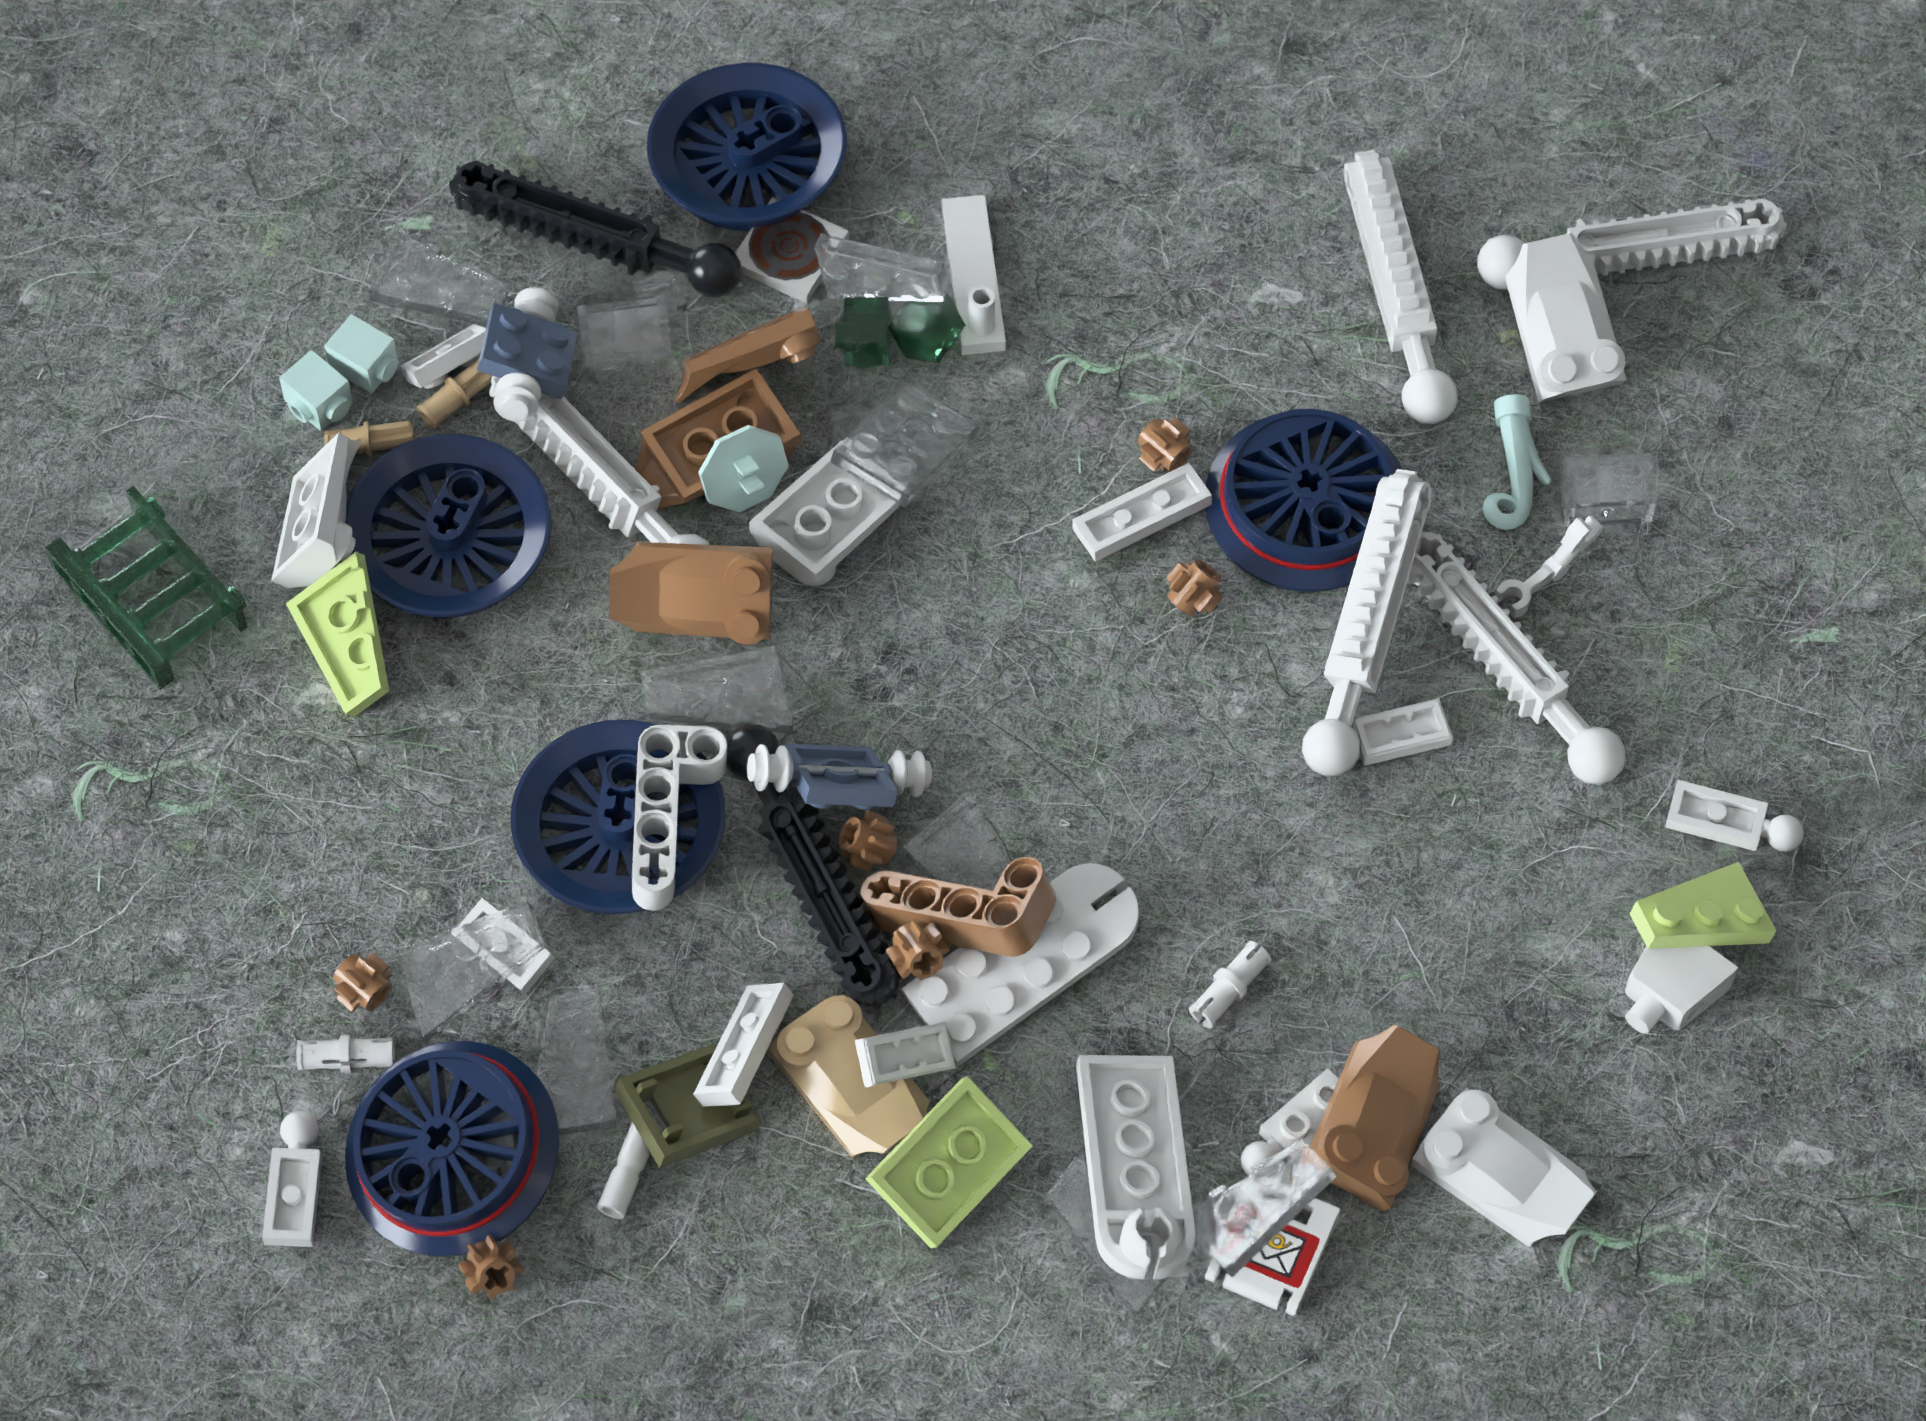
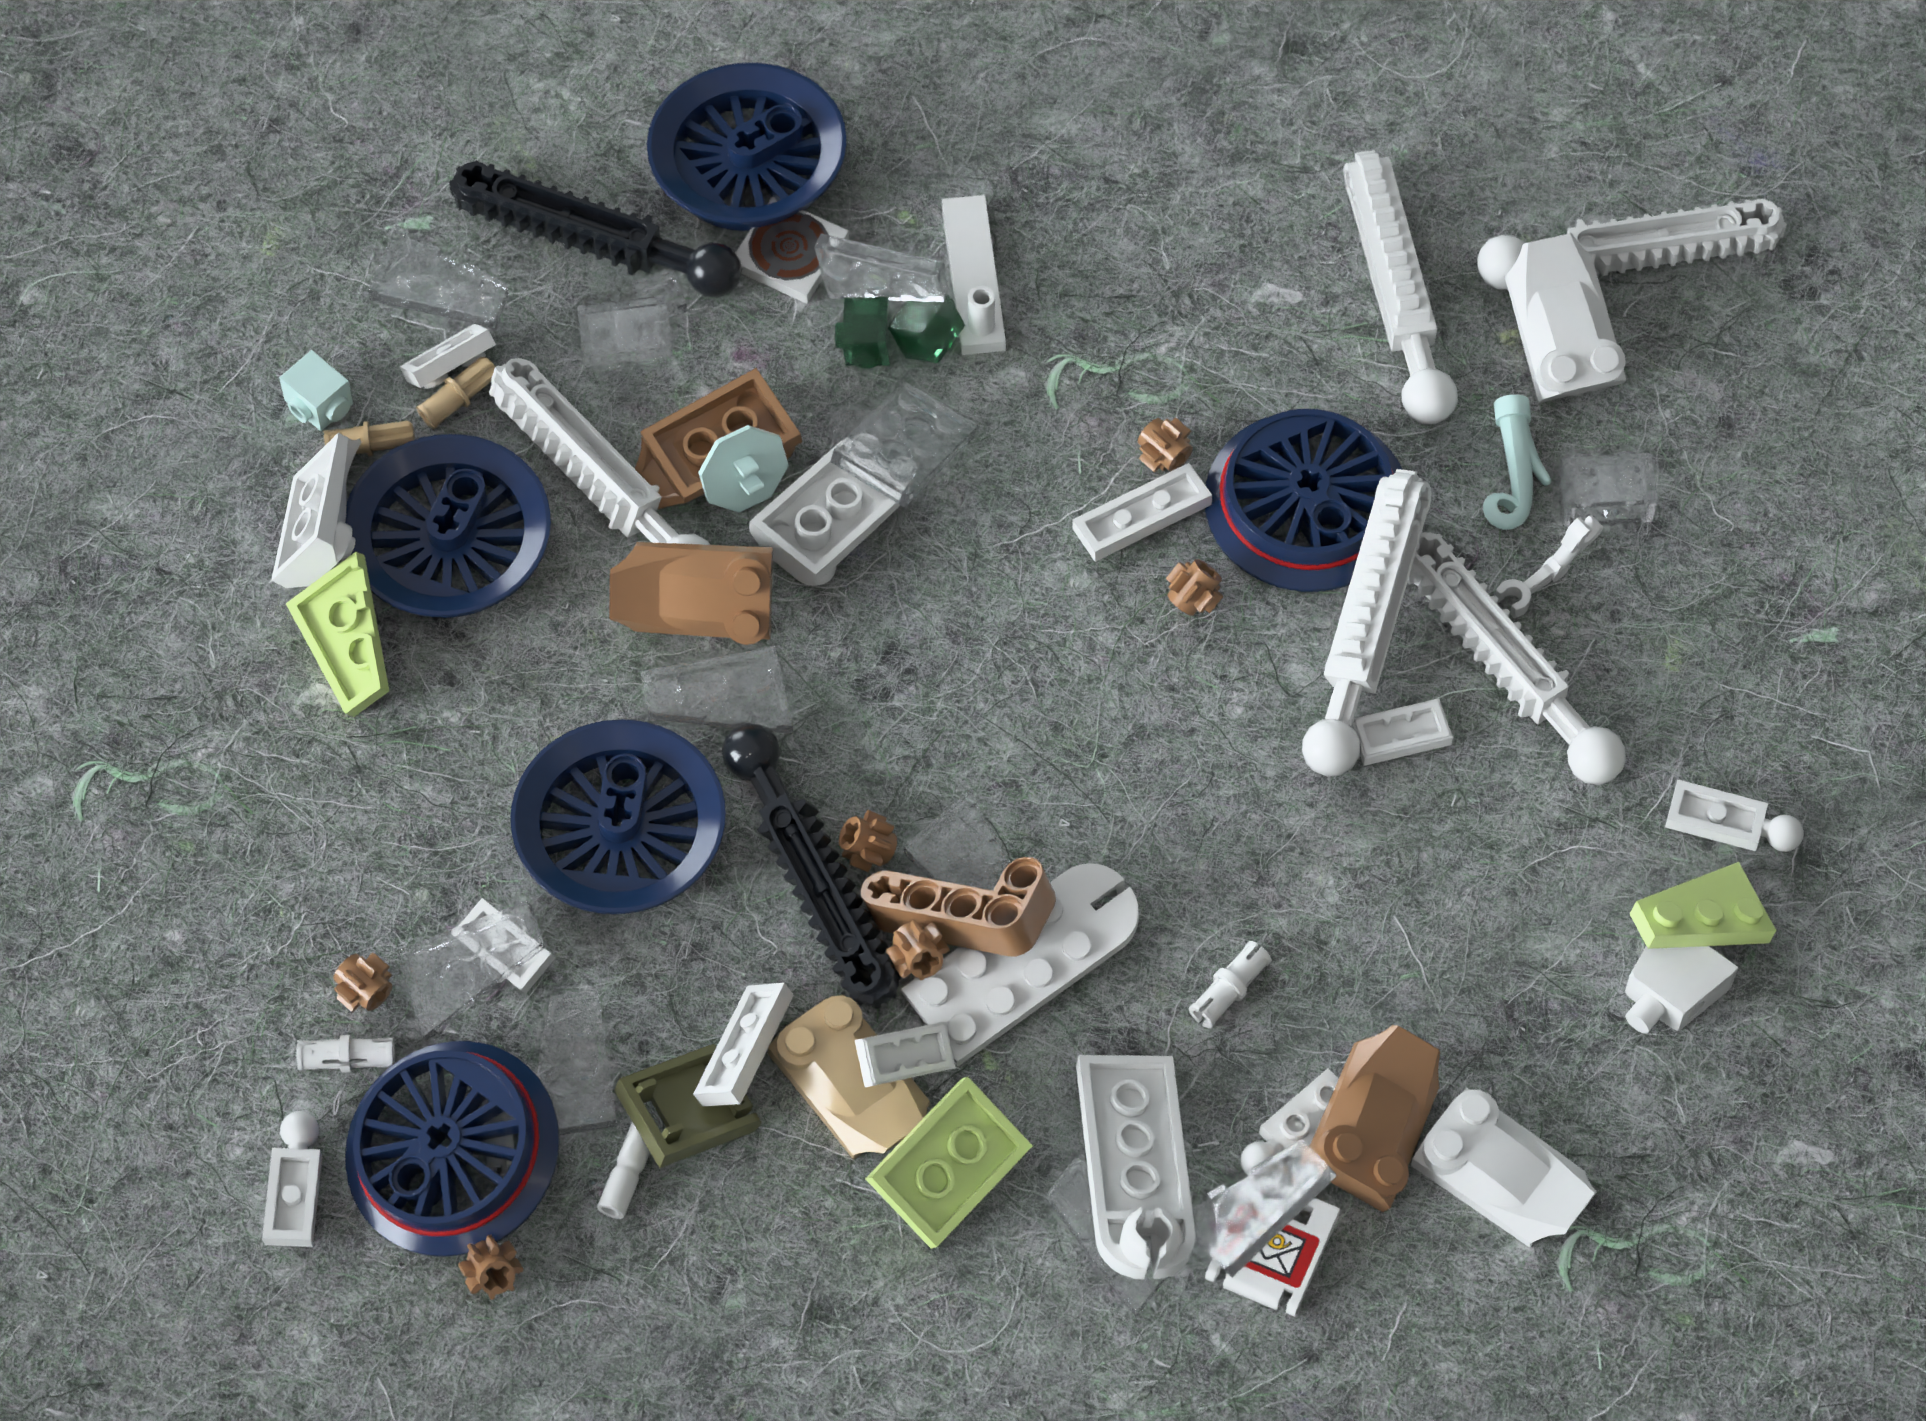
clear green fence [45,486,248,690] -> none
light aqua brick [324,314,398,393] -> none
sand blue plate [477,287,578,422] -> none
white beam [632,725,727,911] -> none
medium nougat slope [673,308,821,404] -> none
plate [747,744,932,810] -> none

